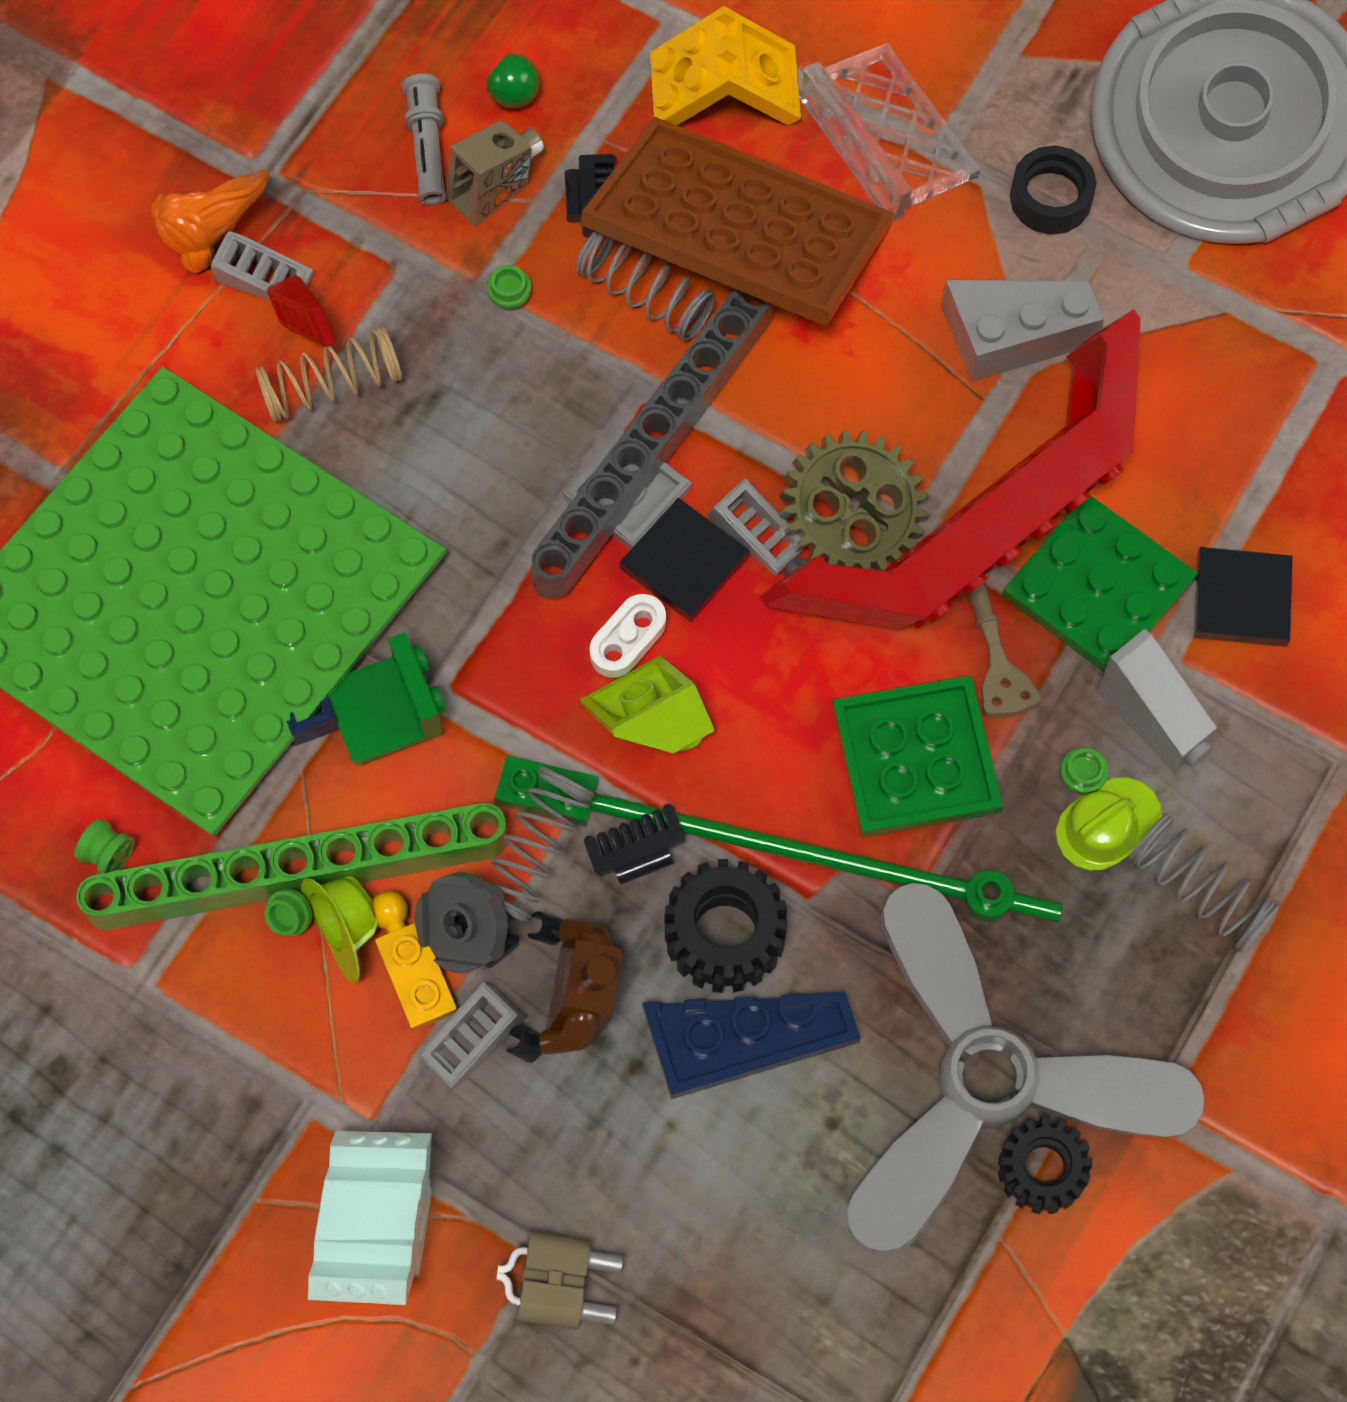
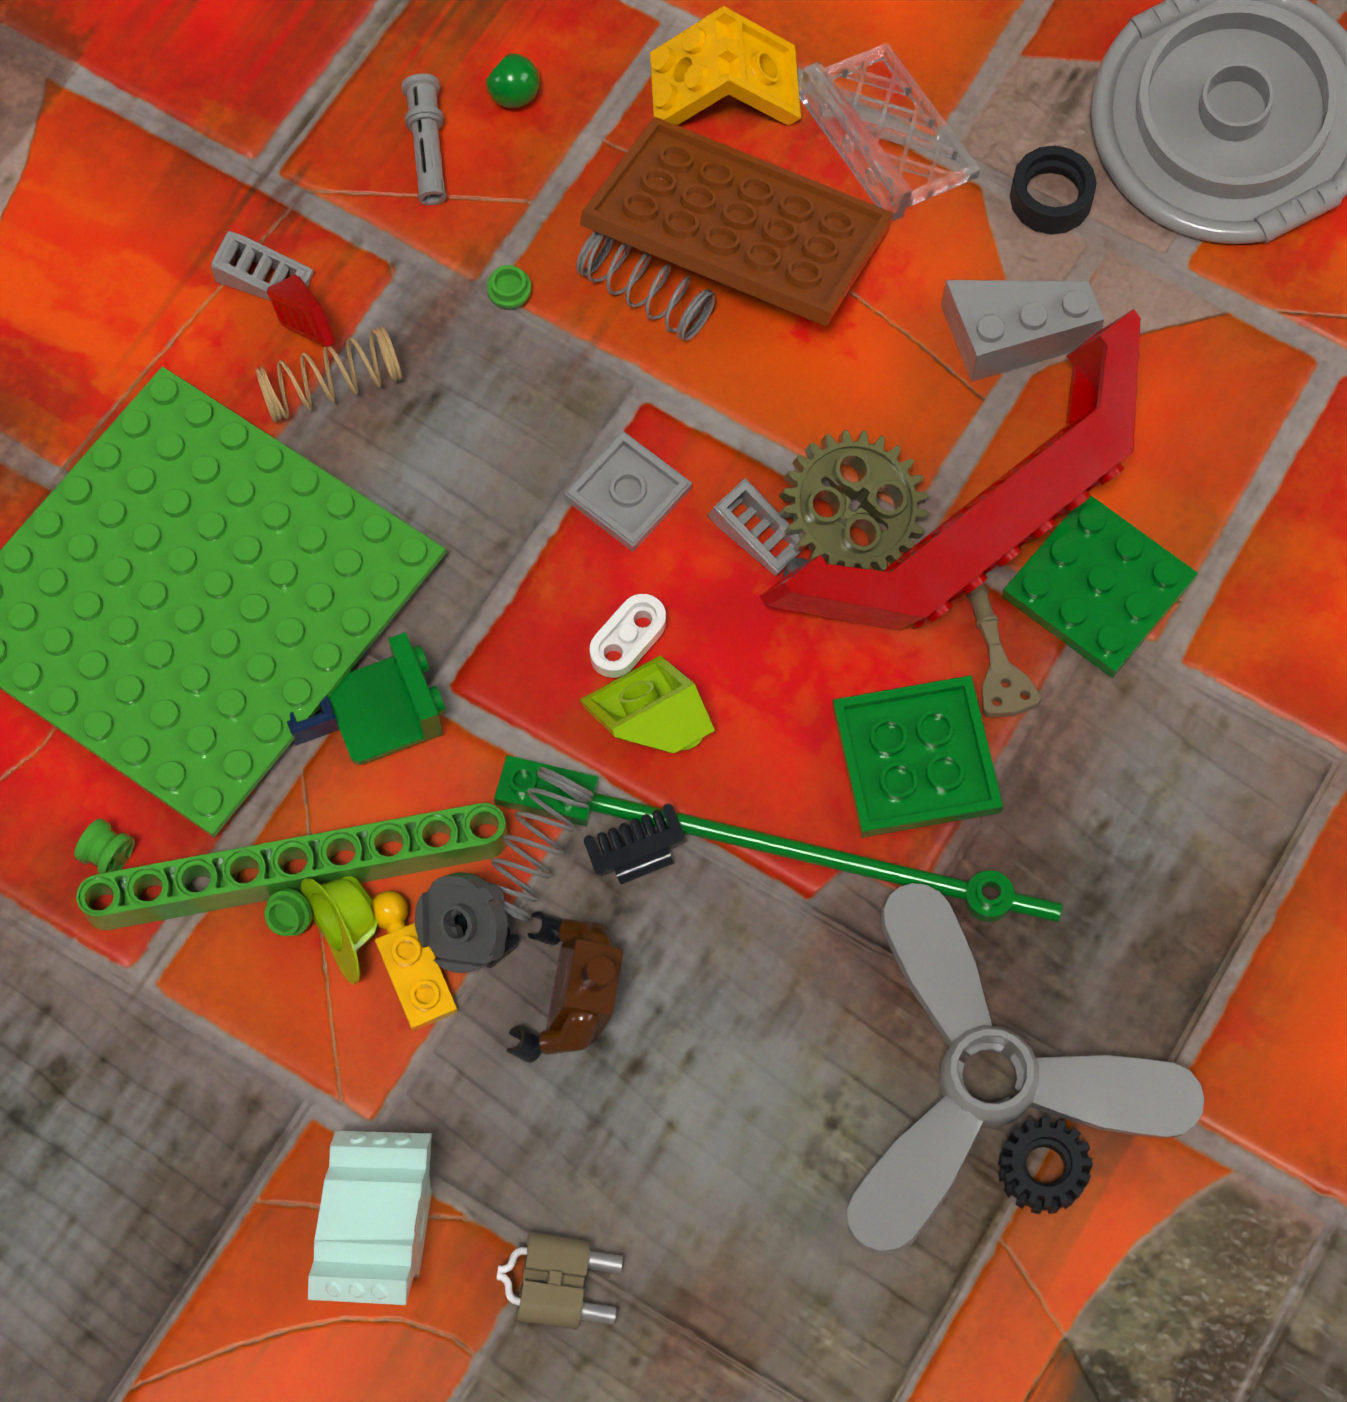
orange hair [151,169,270,273] -> none
light grey slope [418,982,526,1089] -> none
dark tan torso [446,121,544,227] -> none
dark grey beam [532,289,775,599] -> none
black piece [564,154,616,237] -> none
black tile [620,498,750,622] -> none
dark blue wing [642,992,861,1100] -> none
black tyre [664,859,788,993] -> none
lime piece [1056,777,1162,871] -> none
bright green plate [1060,748,1109,795] -> none
light grey slope [1097,628,1217,773] -> none
light grey piece [1128,814,1280,952] -> none
black tile [1194,547,1293,647] -> none

